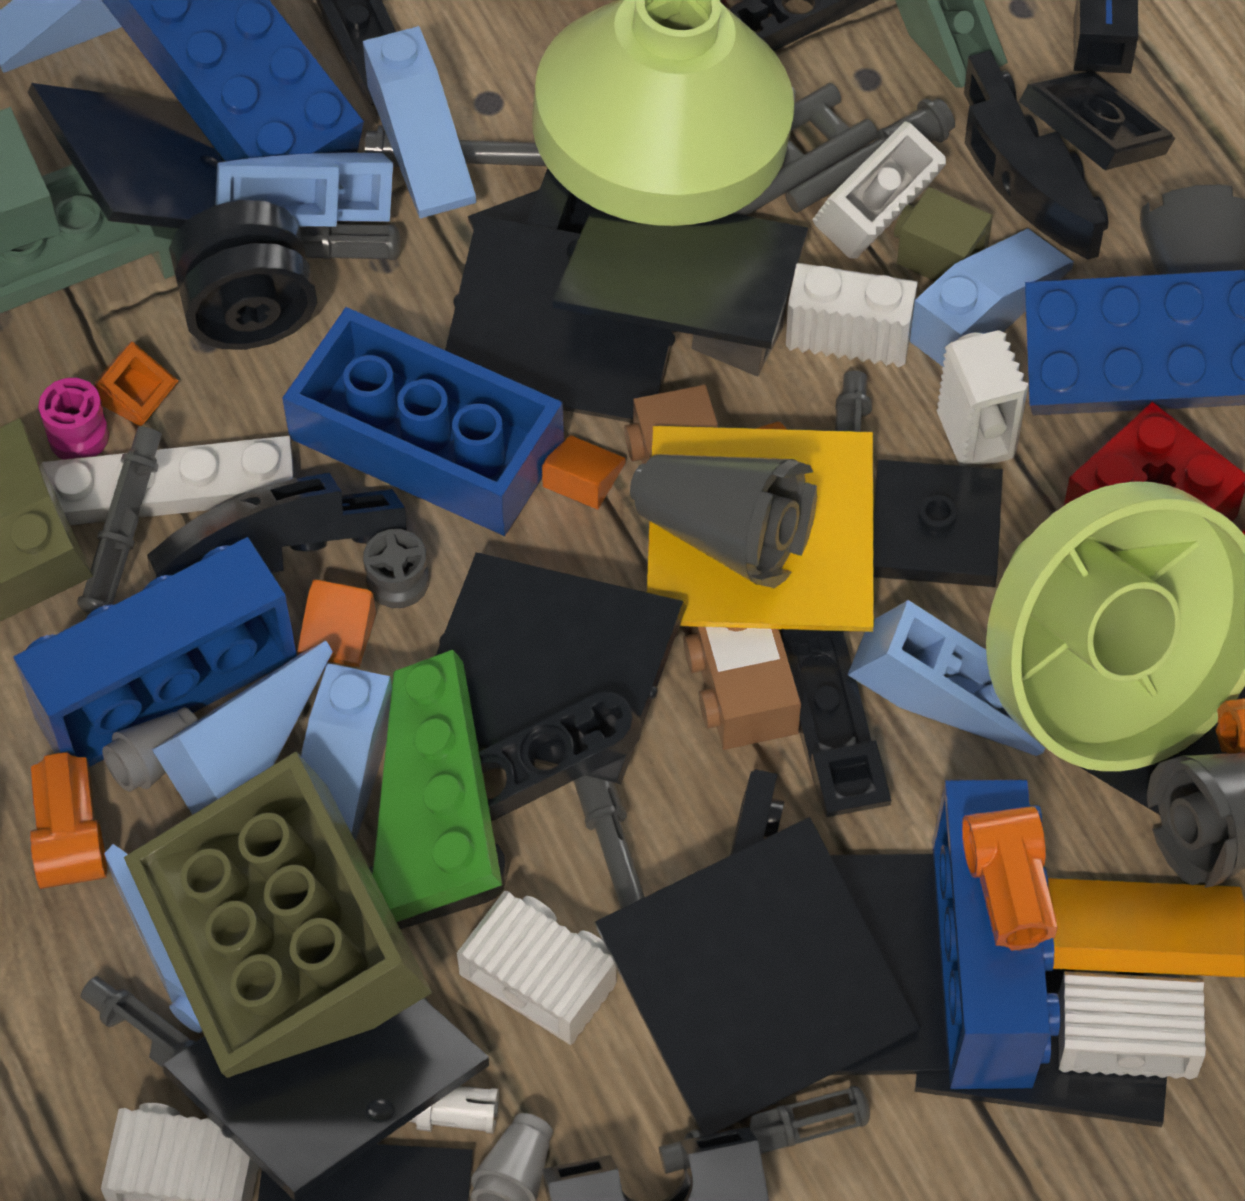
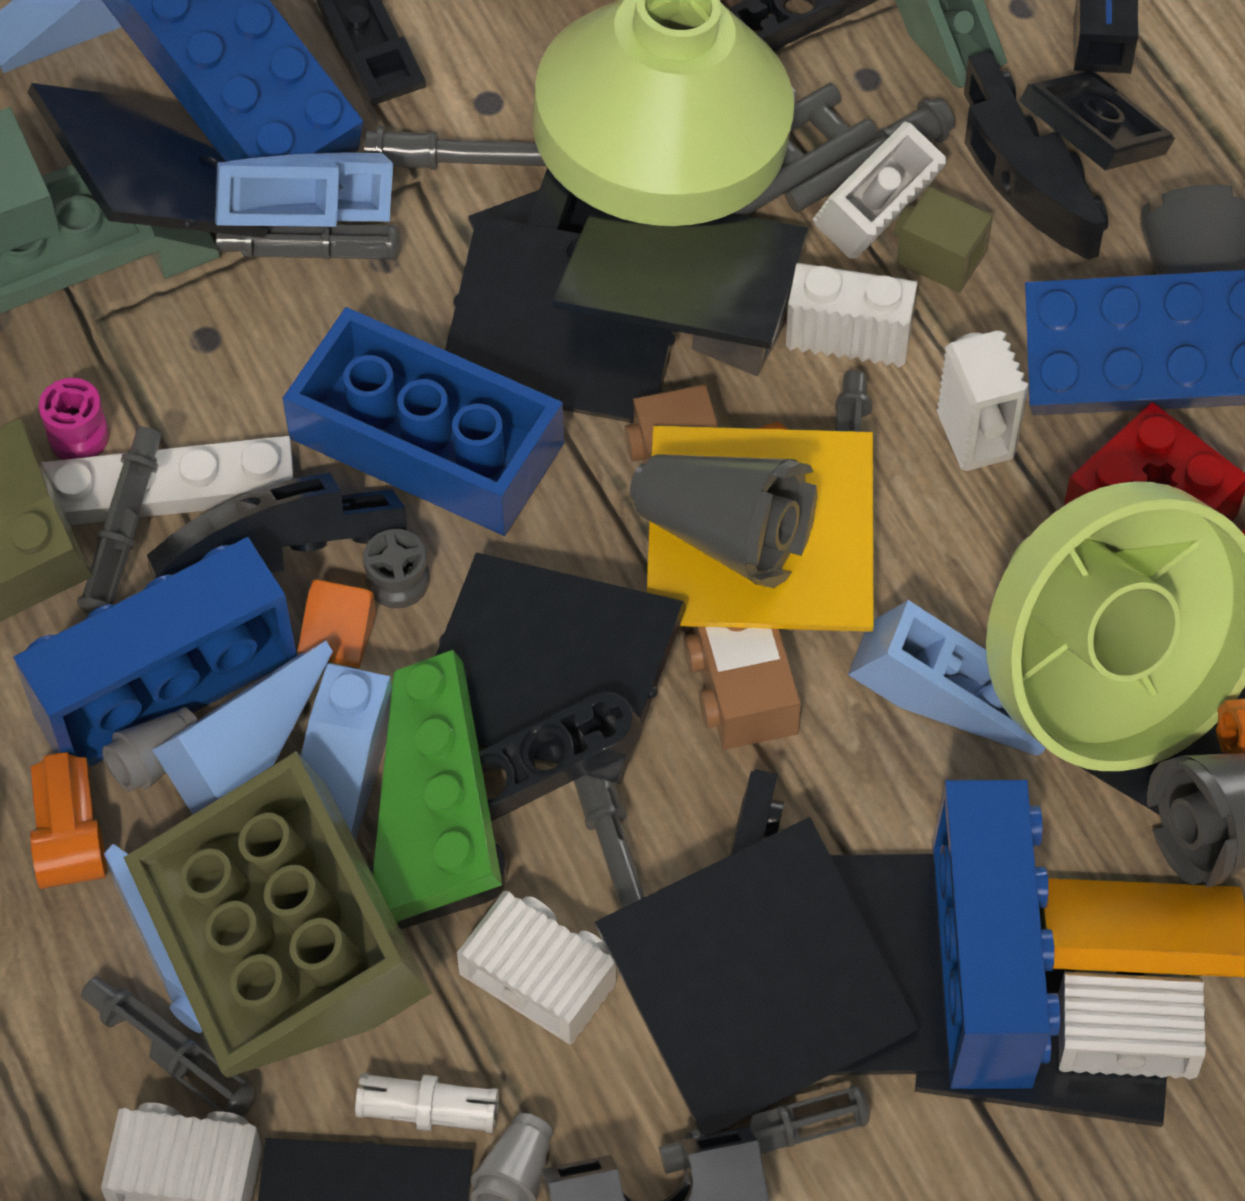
orange slope [93,341,179,426] -> none
black piece [162,997,489,1201] -> none
black wheel [169,200,318,350] -> none
light blue slope [363,26,476,219] -> none
orange slope [542,435,626,510] -> none
black slope [779,629,892,818] -> none
black plate [873,459,1003,587] -> none
light blue slope [910,228,1074,367] -> none
orange piece [962,806,1058,951] -> none

